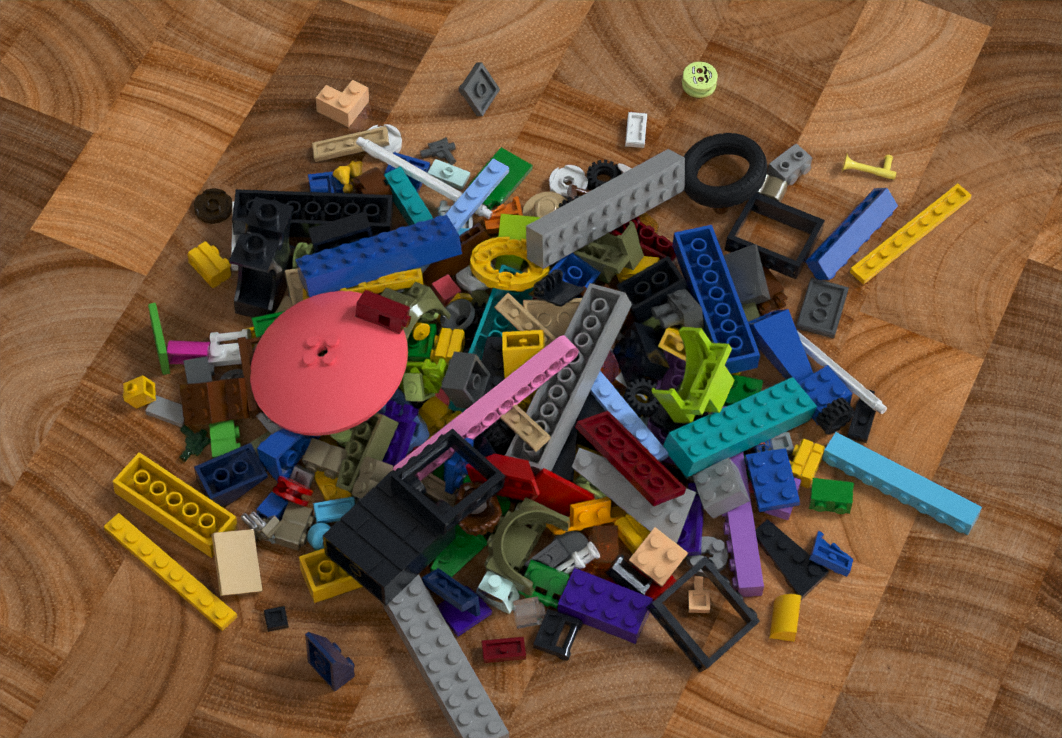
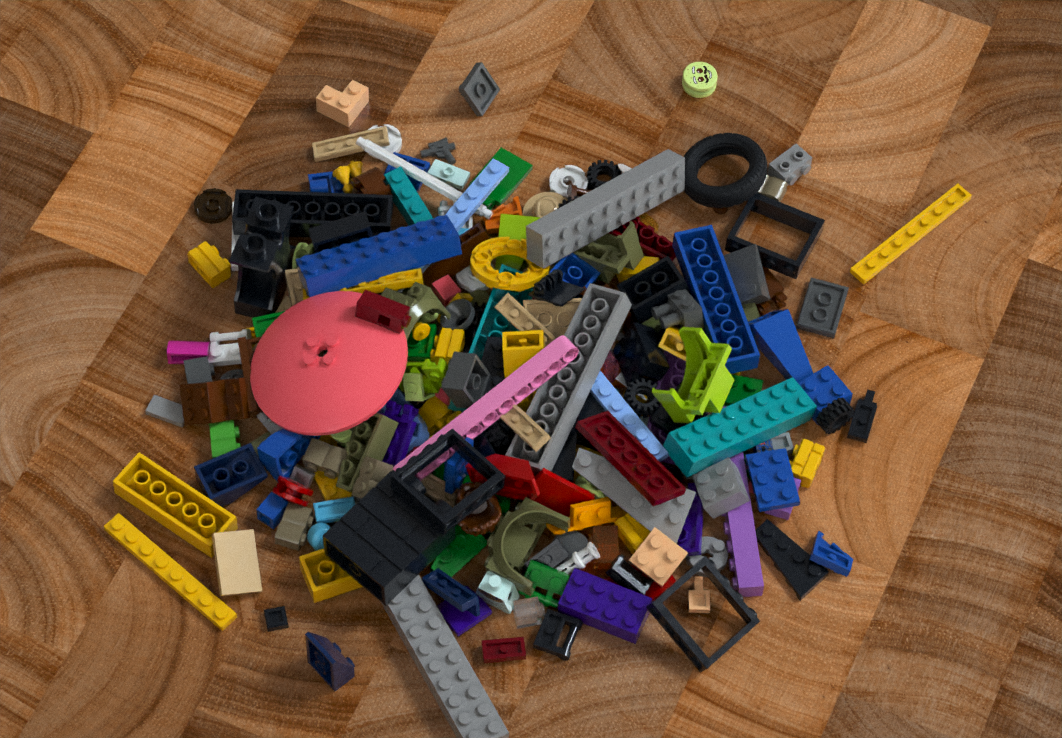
yellow brick [123,375,156,409] -> none
bright green tile [148,303,170,375] -> none
clear green piece [179,425,211,462] -> none
piece [241,512,283,544] -> none
white plate [625,112,647,148] -> none
yellow brick [769,594,801,642] -> none
white piece [797,331,887,414] -> none
brick [805,188,898,280] -> none
green brick [809,478,854,514] -> none
medium azure brick [822,432,982,535] -> none
light yellow piece [842,153,896,180] -> none

